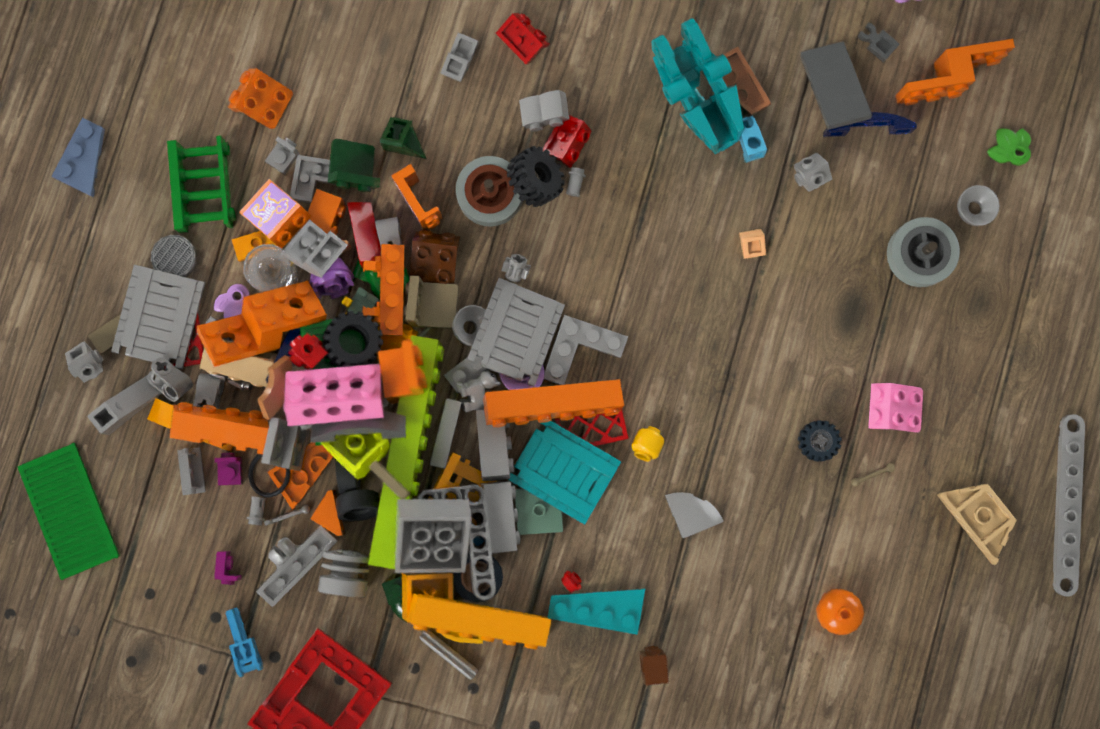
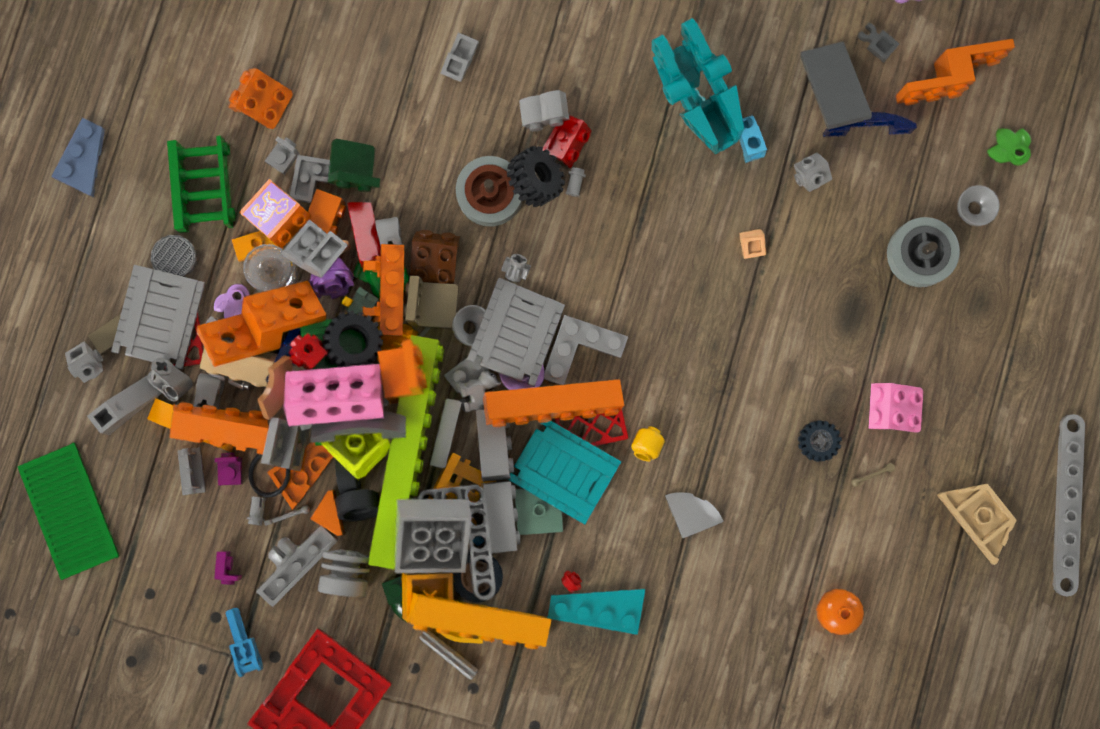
dark tan tile [369,460,411,499] -> none
dark green slope [380,117,427,159] -> none
orange panel [391,164,442,230] -> none
red bracket [496,13,549,64] -> none
reddish brown brick [639,646,669,685] -> none
nougat wing [700,46,771,116] -> none

